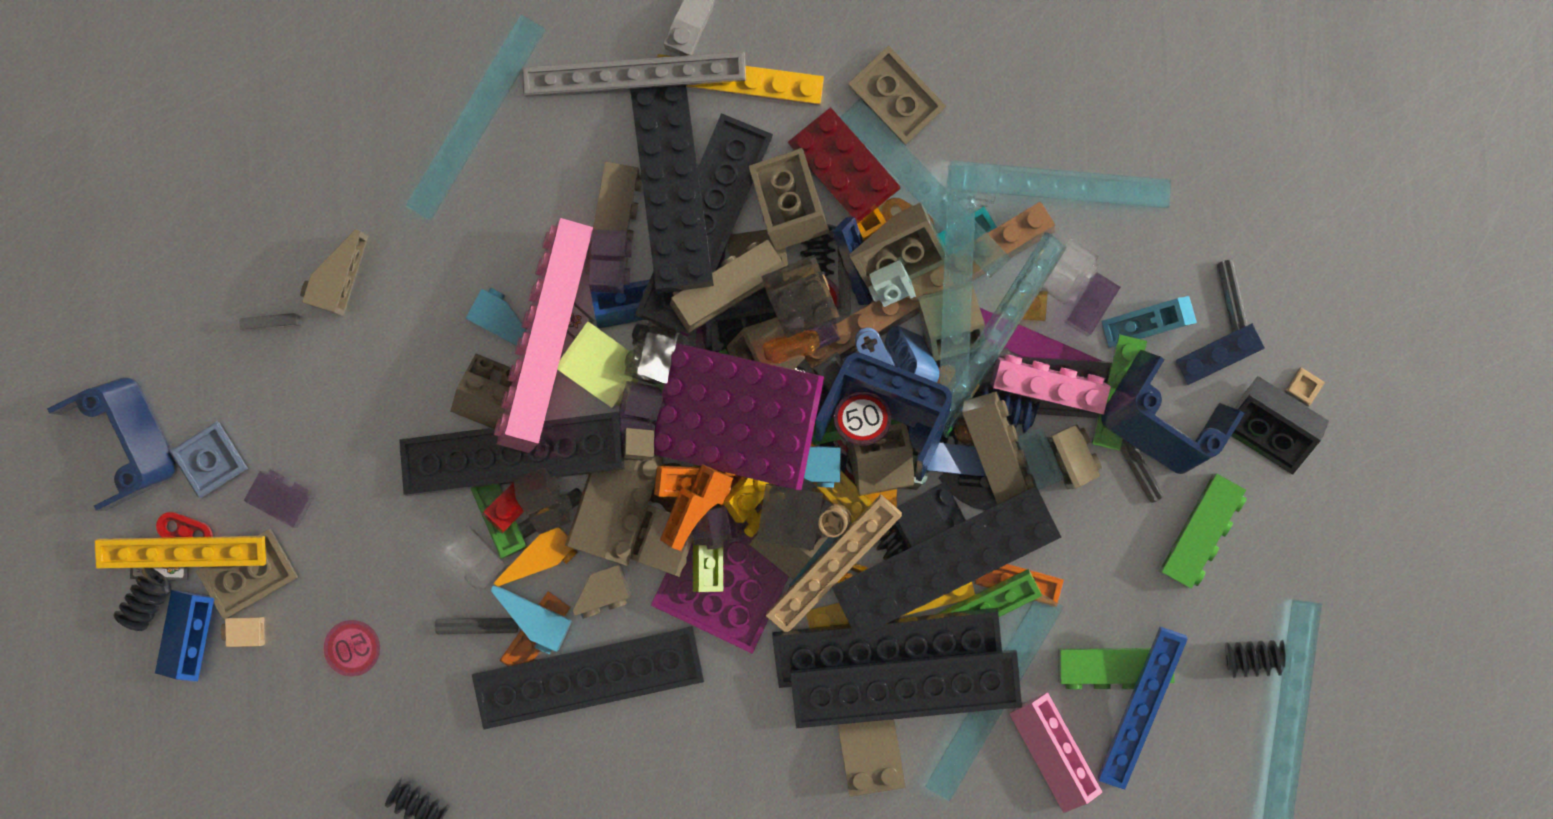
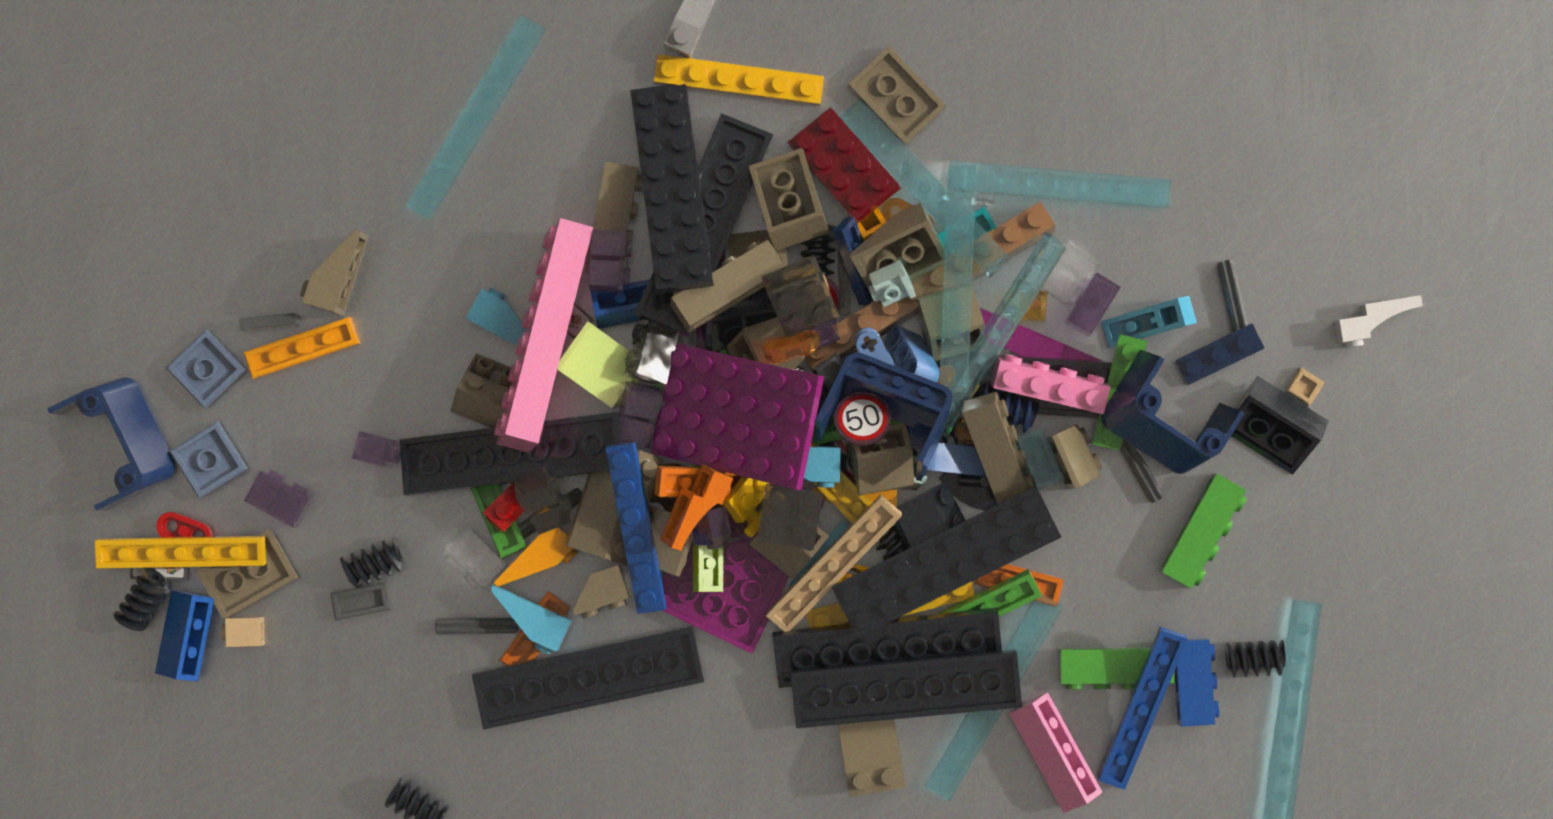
clear pink piece [324,620,380,676] -> none
light grey tile [522,52,746,96] -> none
dark tan tile [624,428,654,460] -> none
tan wheel [818,504,851,538] -> none
none -> sand blue plate [166,329,246,409]
none -> light orange tile [243,317,360,379]
none -> dark grey tile [330,582,392,620]
none -> black piece [340,537,404,589]
none -> clear purple brick [352,431,401,468]
none -> blue plate [605,442,667,614]
none -> blue brick [1174,638,1219,727]
none -> white slope [1334,295,1423,348]

